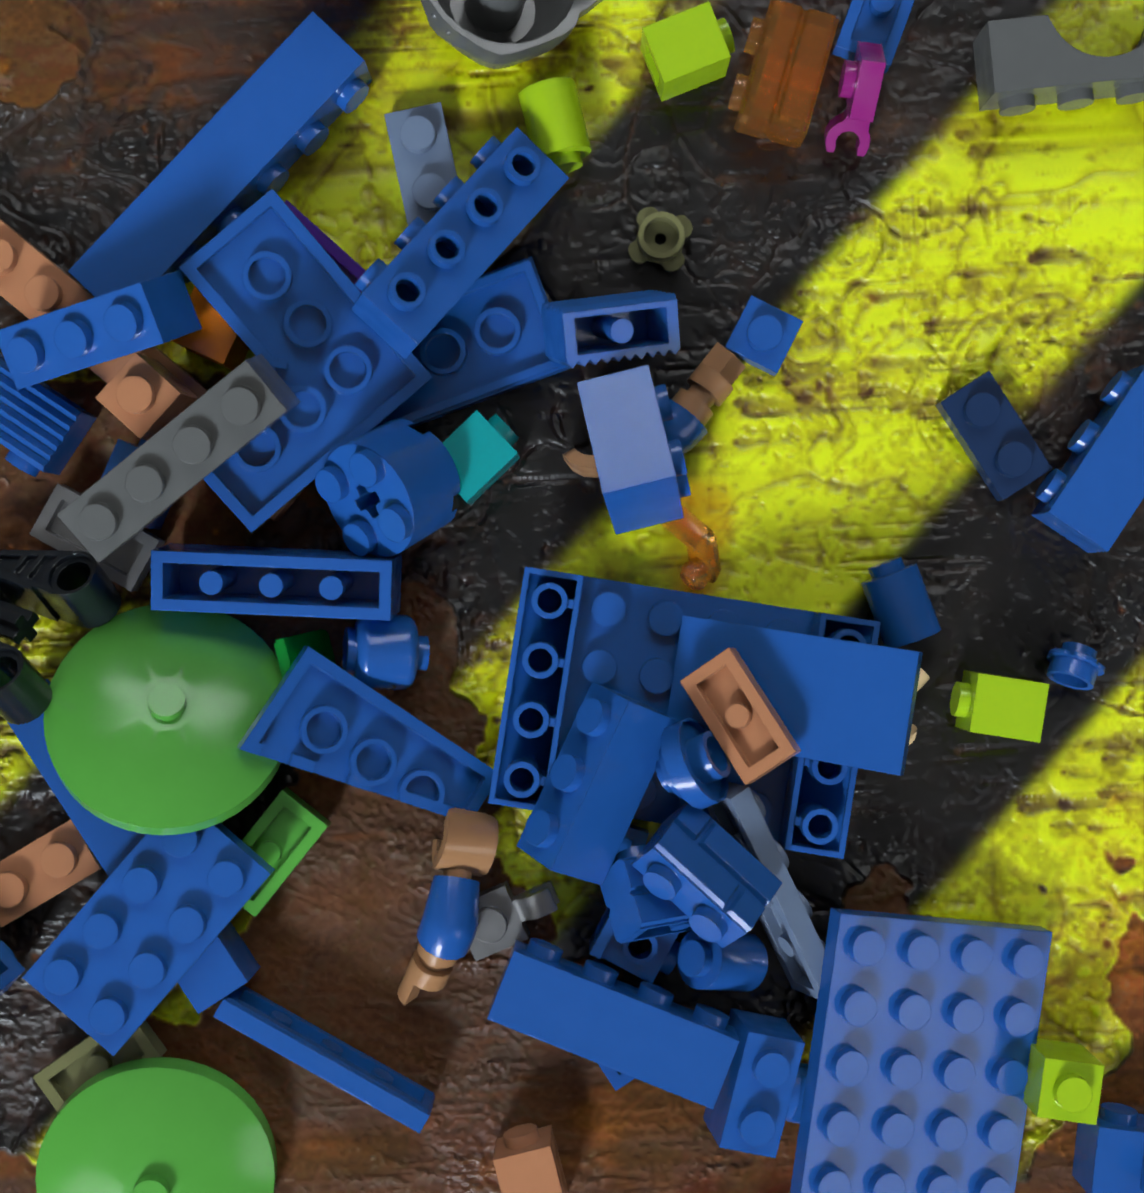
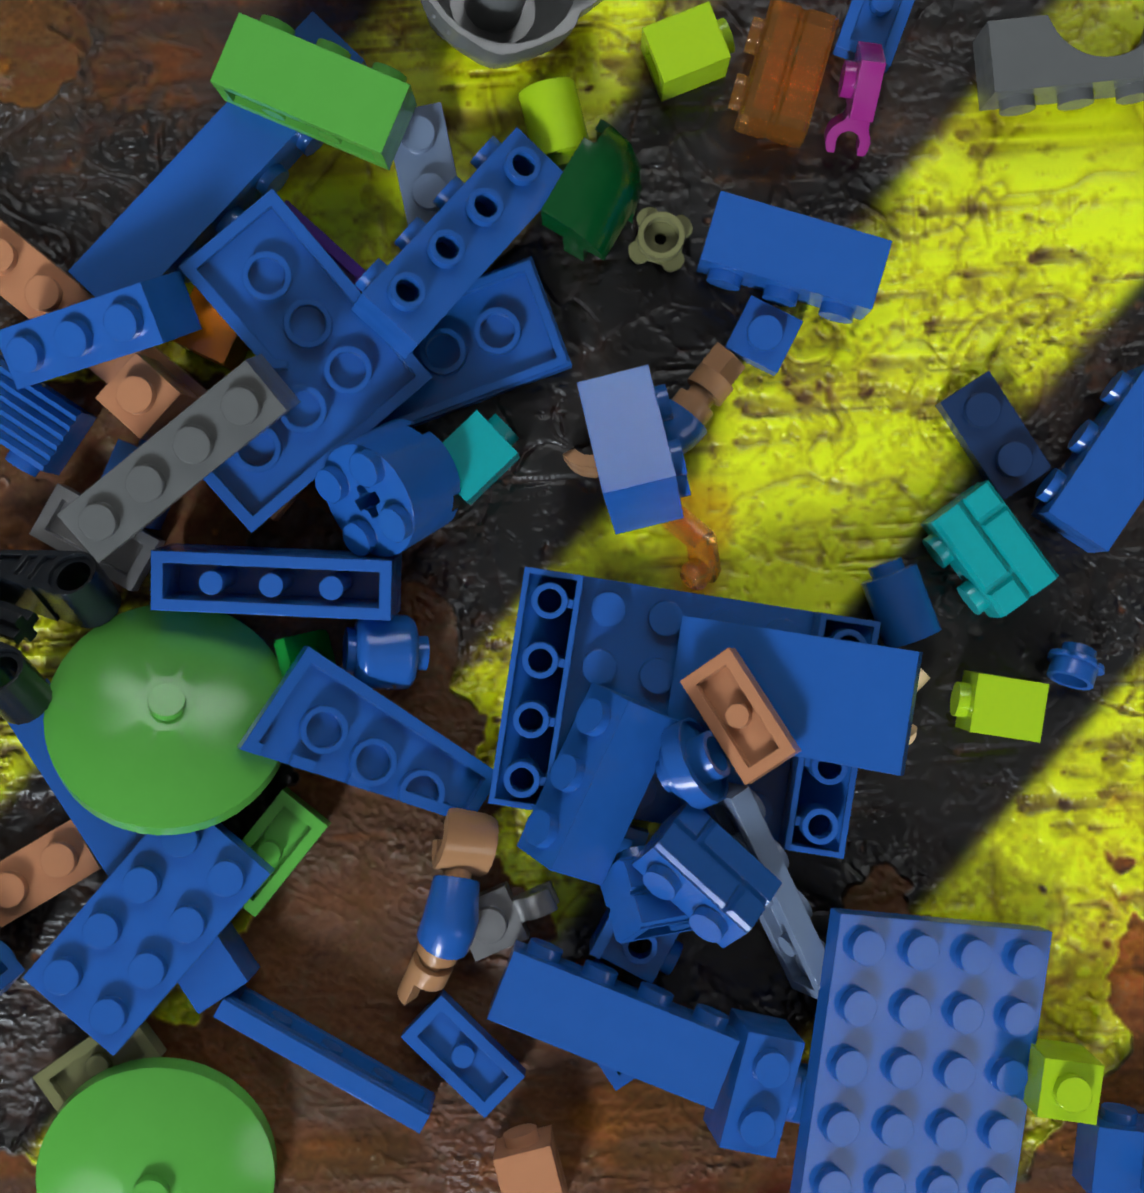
blue brick [541,290,680,368] -> none
blue brick [677,930,768,992] -> none
none -> bright green brick [210,12,417,170]
none -> blue plate [401,989,526,1118]
none -> dark green brick [541,119,642,262]
none -> blue brick [696,191,892,324]
none -> teal brick [920,480,1059,618]

